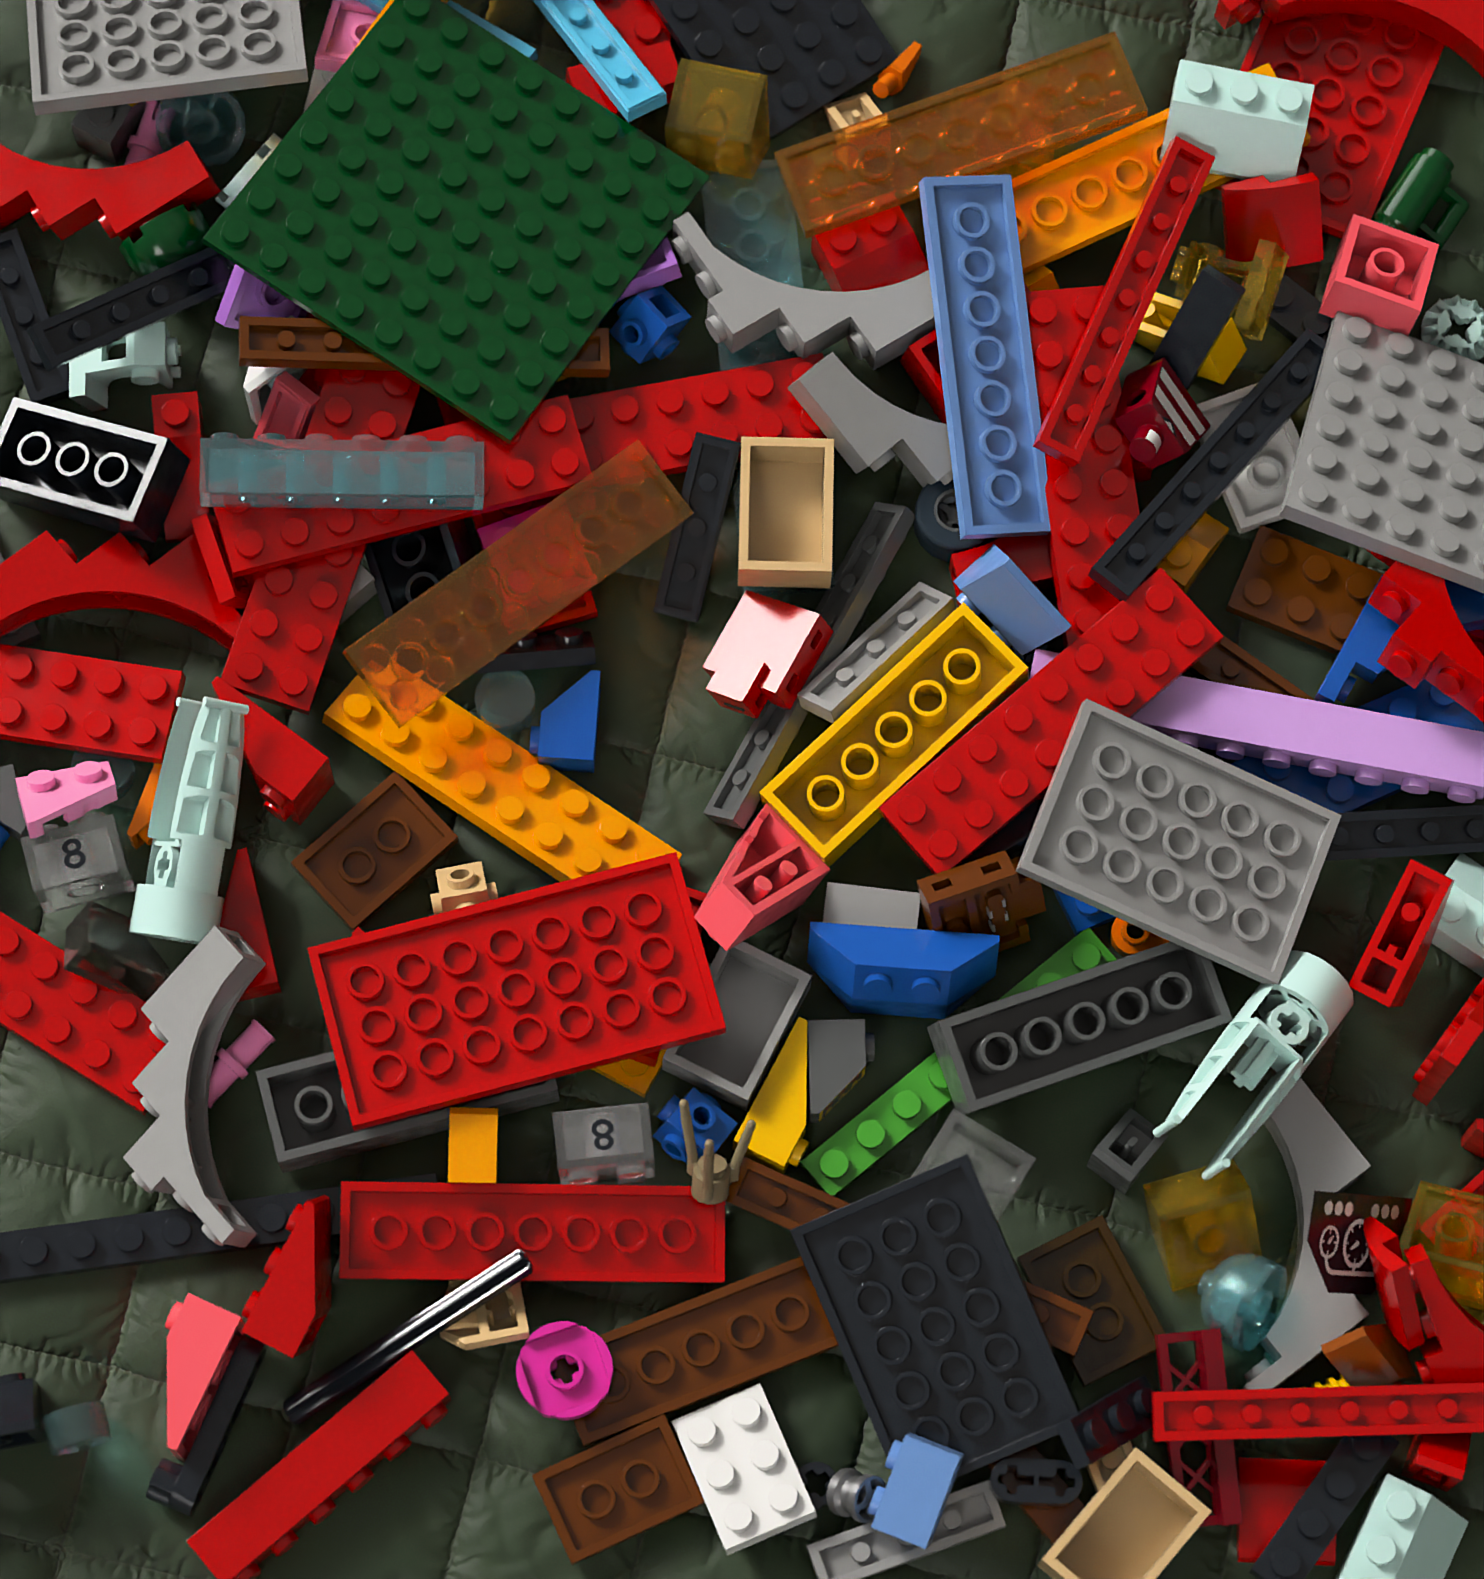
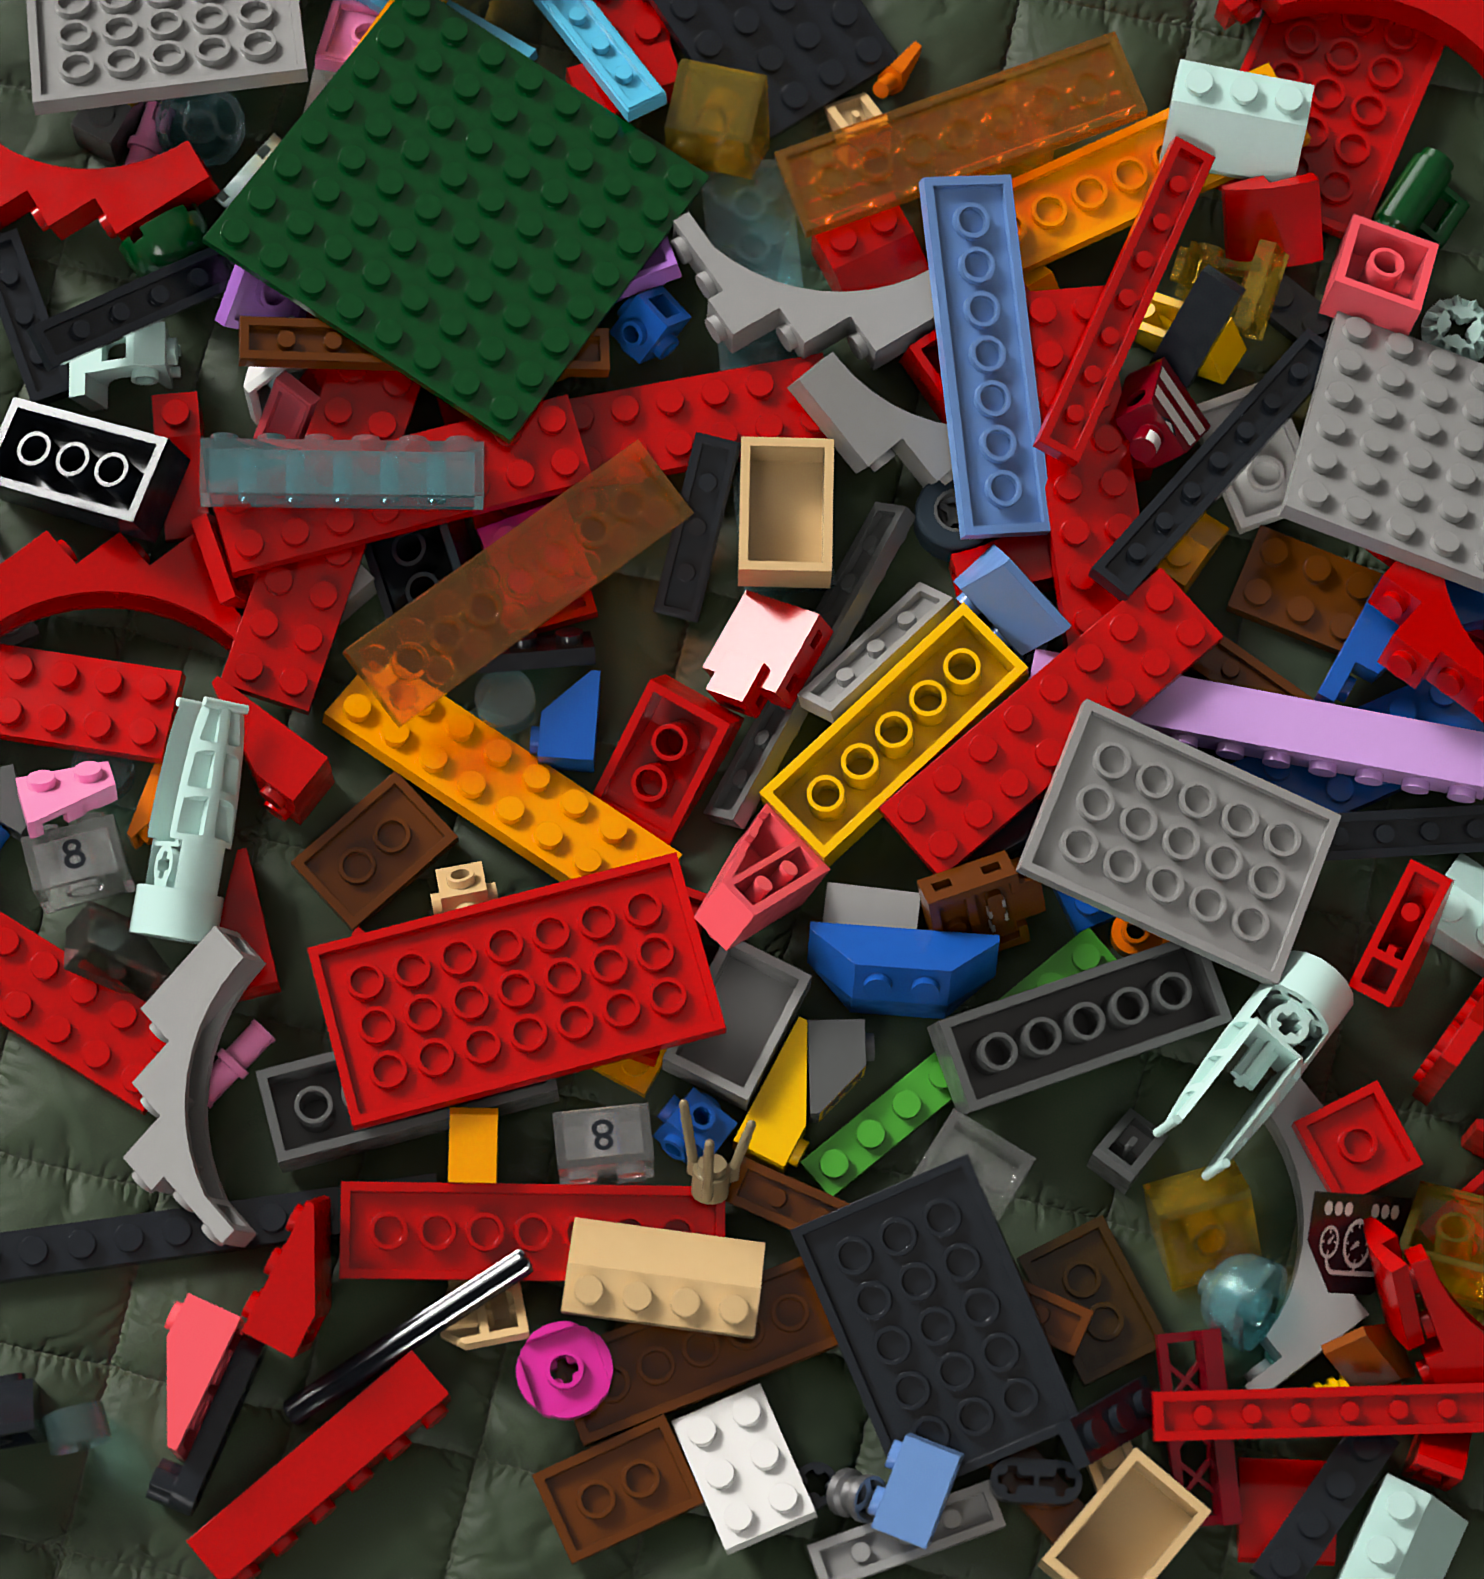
none -> tan slope [561,1217,765,1339]
none -> red slope [593,674,745,846]
none -> red plate [1291,1080,1424,1195]

